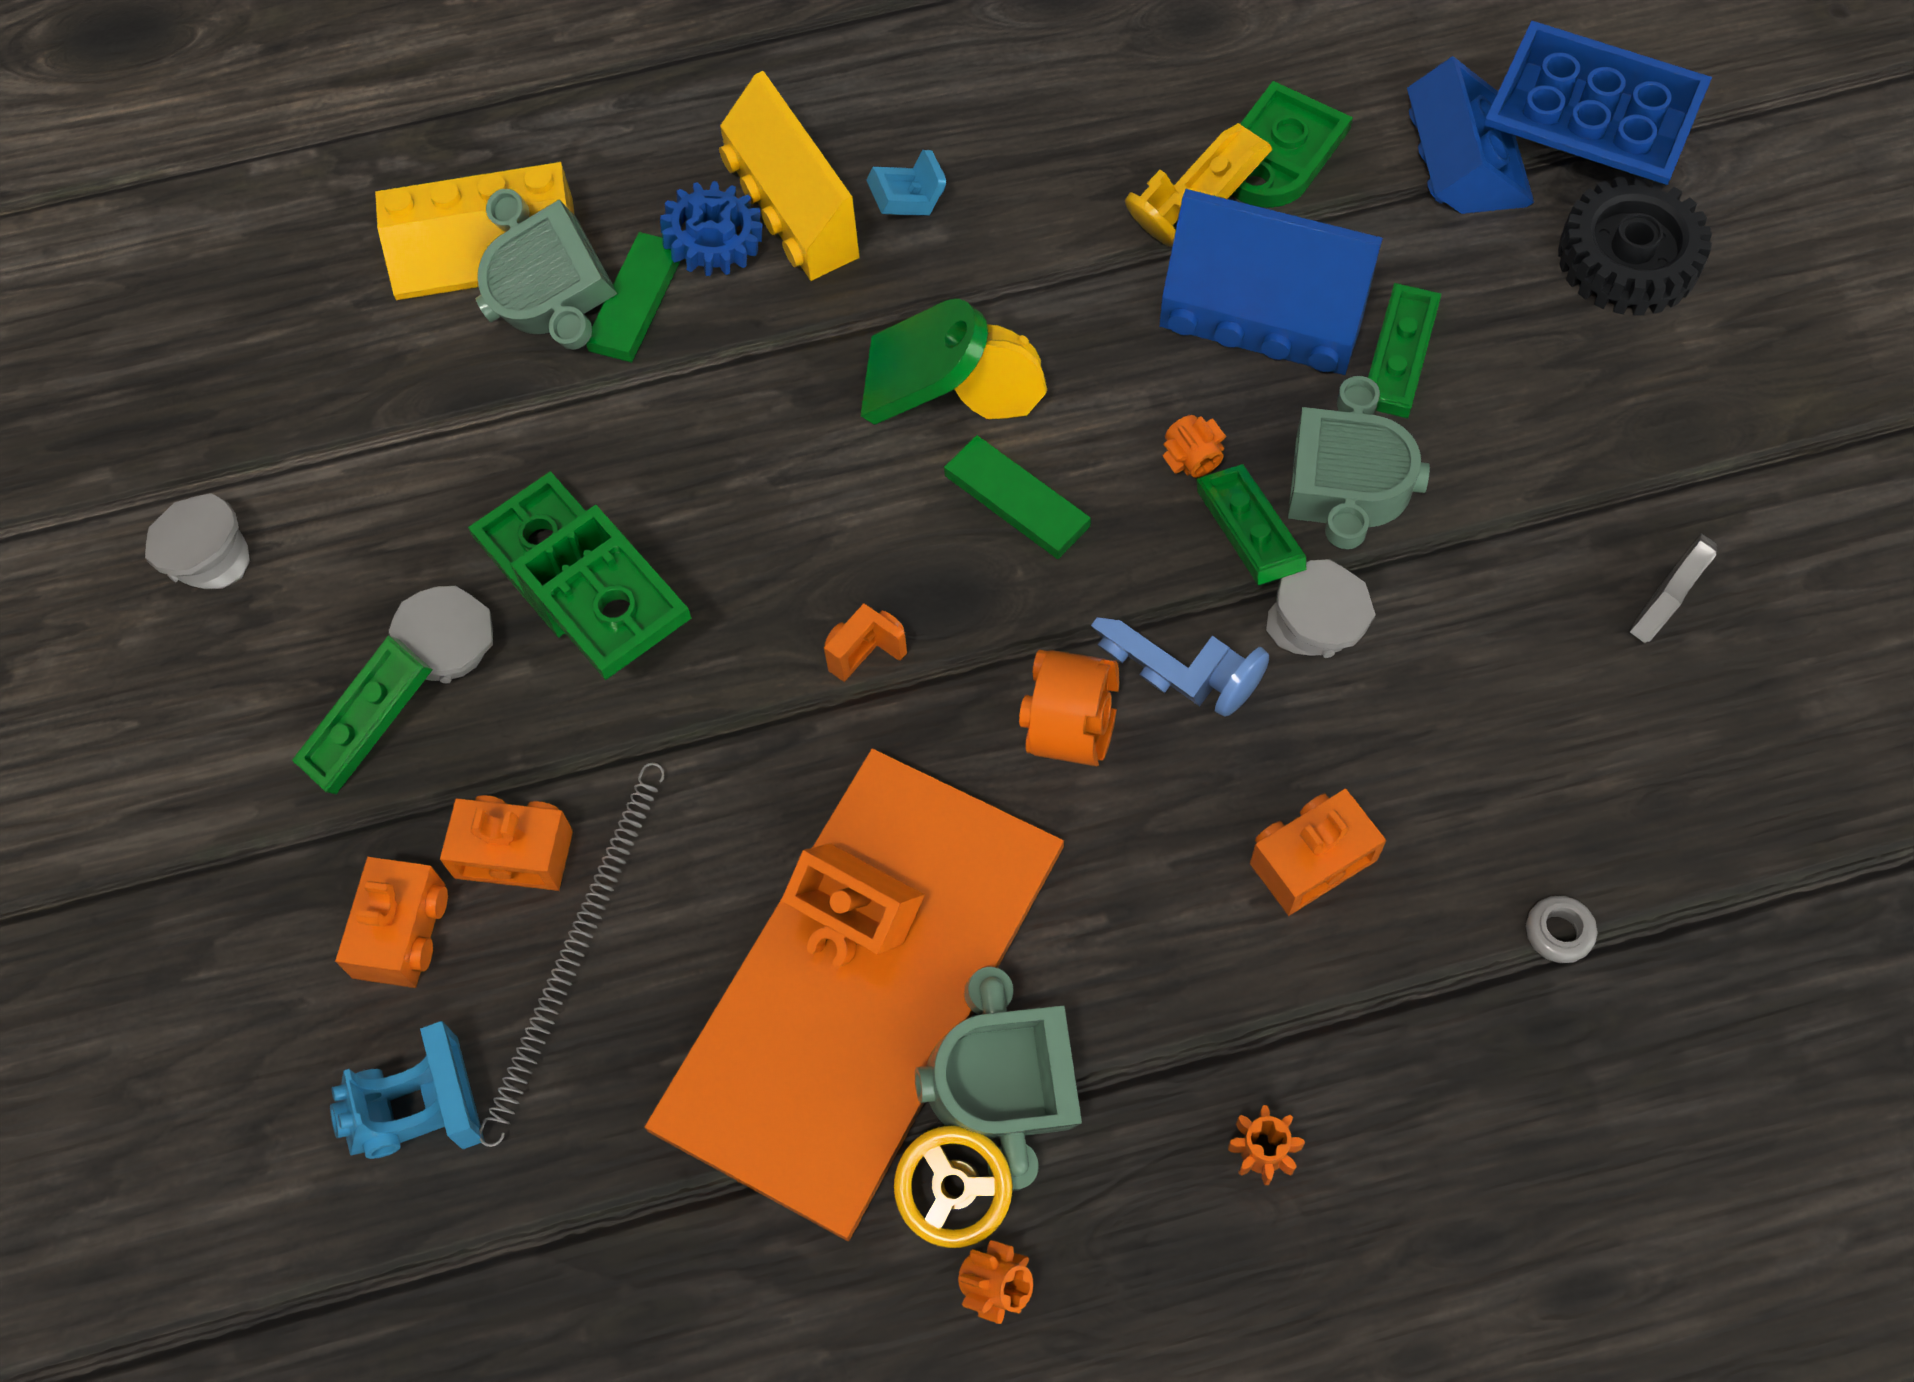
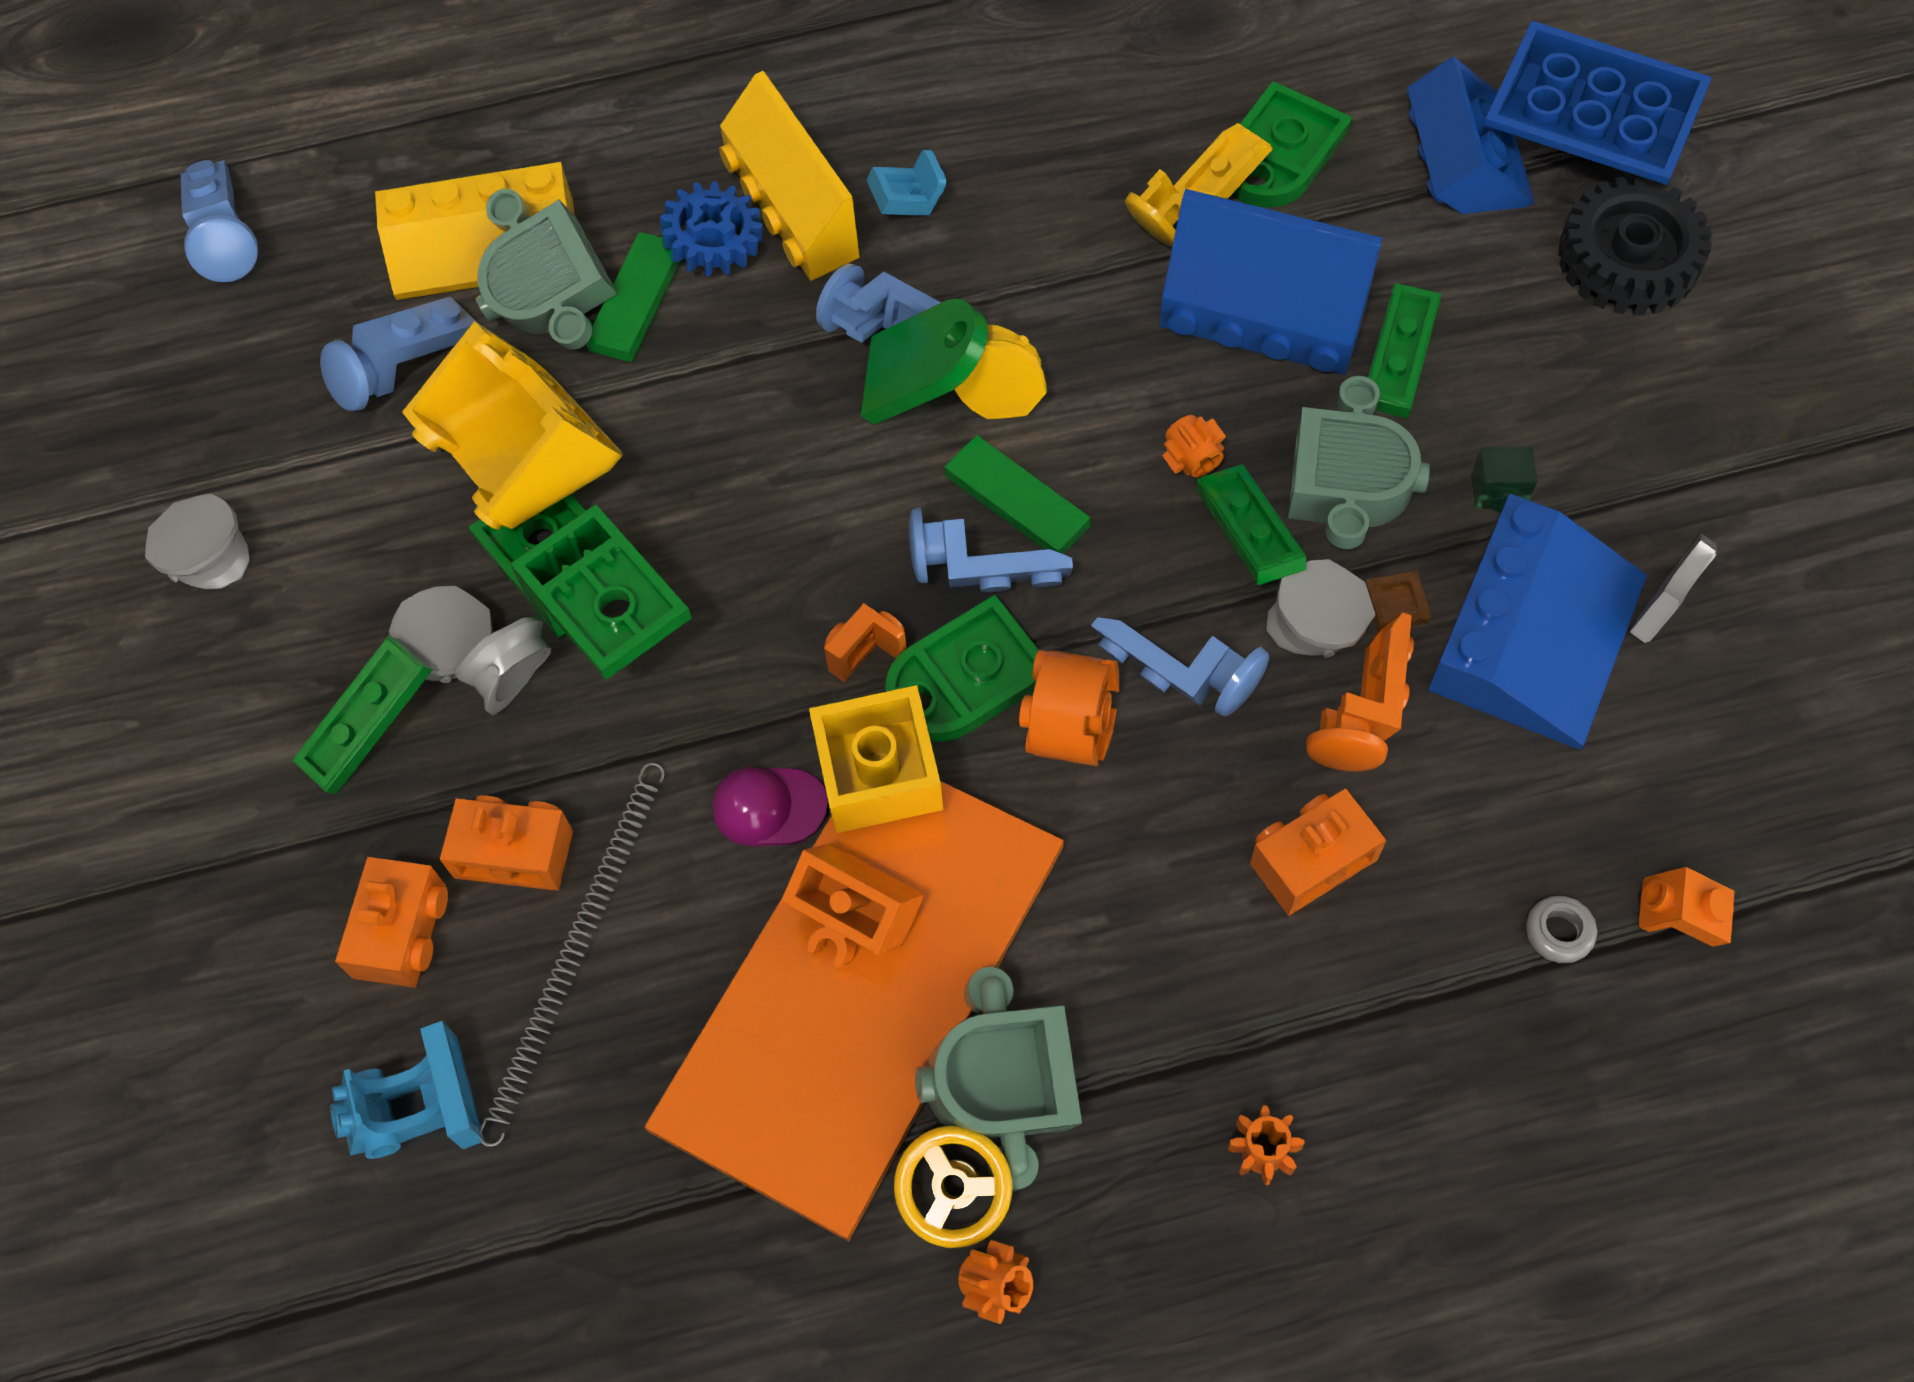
none -> medium blue piece [180,160,258,282]
none -> medium blue piece [320,296,478,411]
none -> yellow windscreen [402,321,623,530]
none -> light grey hat [454,616,551,716]
none -> magenta cap [712,766,828,847]
none -> yellow brick [809,685,943,833]
none -> medium blue piece [816,264,964,343]
none -> green tile [885,595,1038,742]
none -> medium blue piece [908,507,1073,592]
none -> orange piece [1306,612,1414,772]
none -> clear orange tile [1366,571,1431,632]
none -> blue slope [1428,493,1647,750]
none -> clear green plate [1471,447,1537,512]
none -> orange bracket [1638,867,1735,947]

